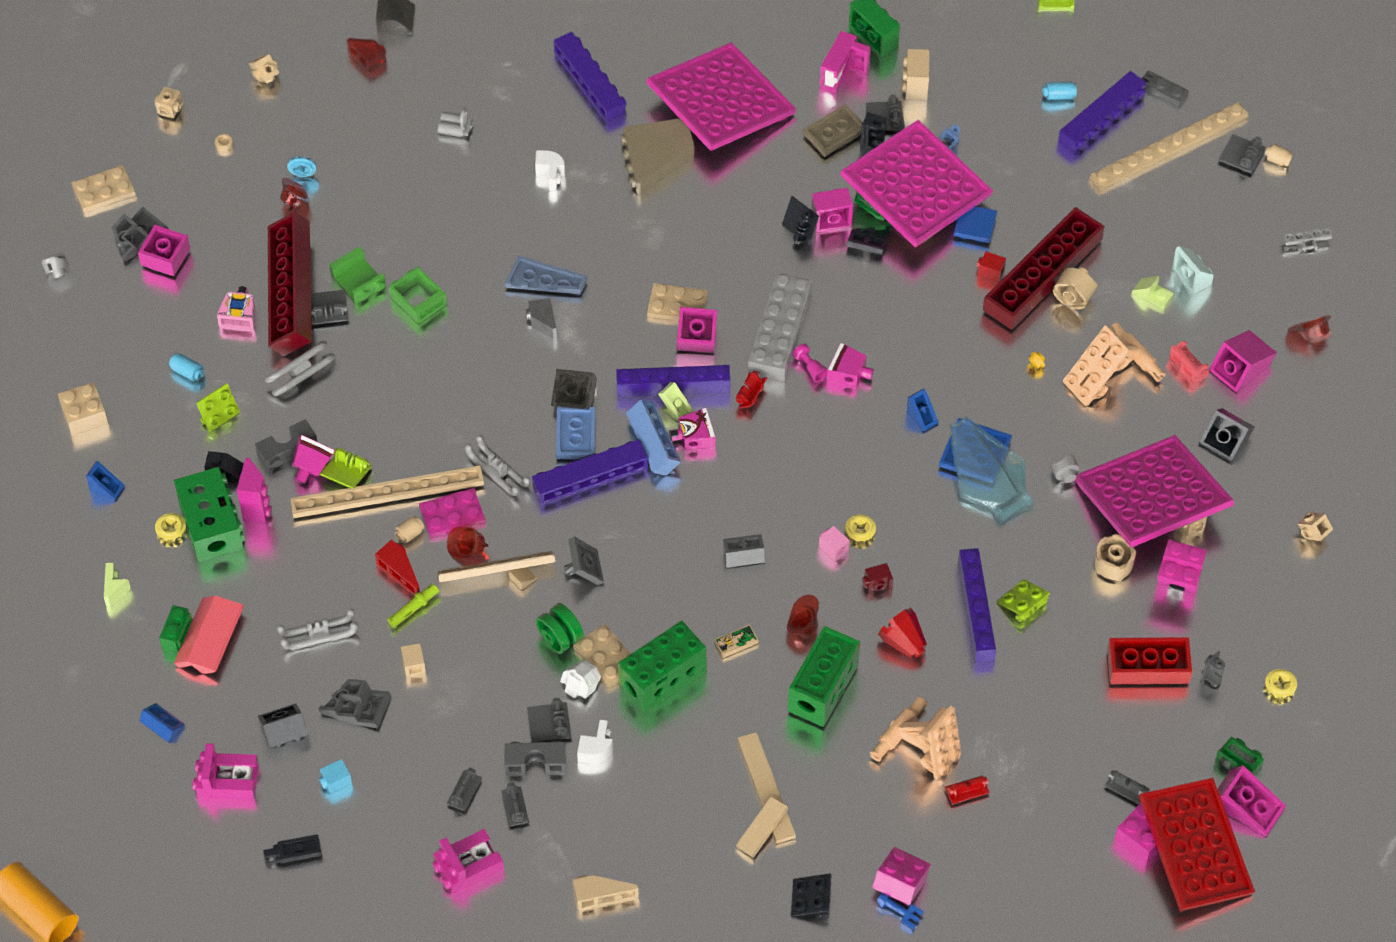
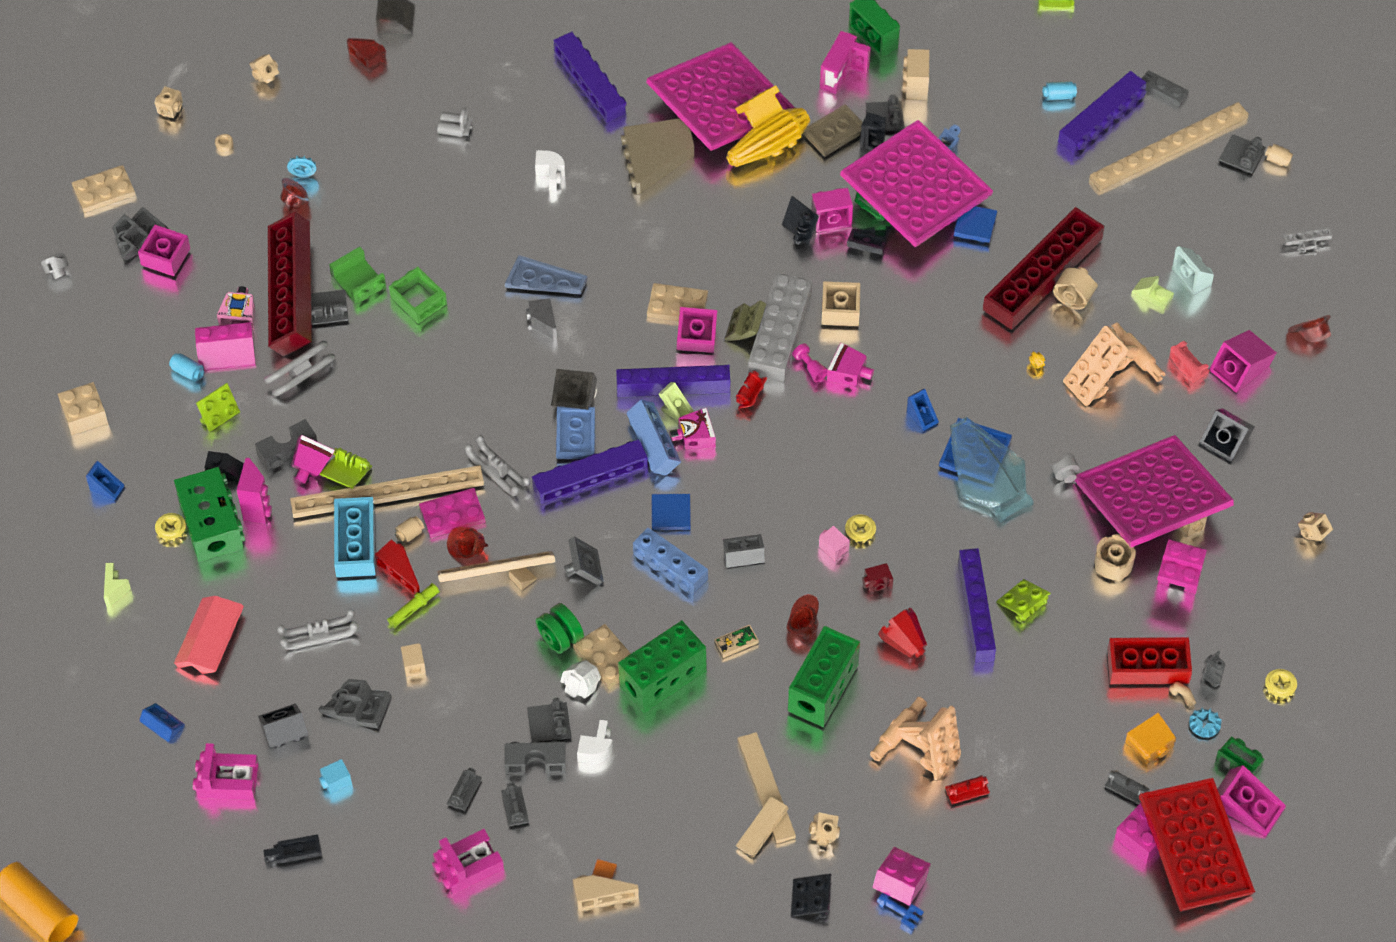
green window [159,605,193,653] -> none
red brick [976,251,1006,283] -> none
none -> slope [195,322,256,371]
none -> medium azure brick [334,497,376,577]
none -> orange tile [592,859,617,879]
none -> medium blue brick [633,527,708,595]
none -> blue tile [652,494,691,531]
none -> olive slope [724,300,766,341]
none -> yellow piece [727,85,810,167]
none -> tan brick [809,813,840,845]
none -> tan brick [821,281,860,326]
none -> light orange torso [1125,712,1176,763]
none -> tan arm [1169,682,1196,707]
none -> medium azure gear [1189,707,1221,738]

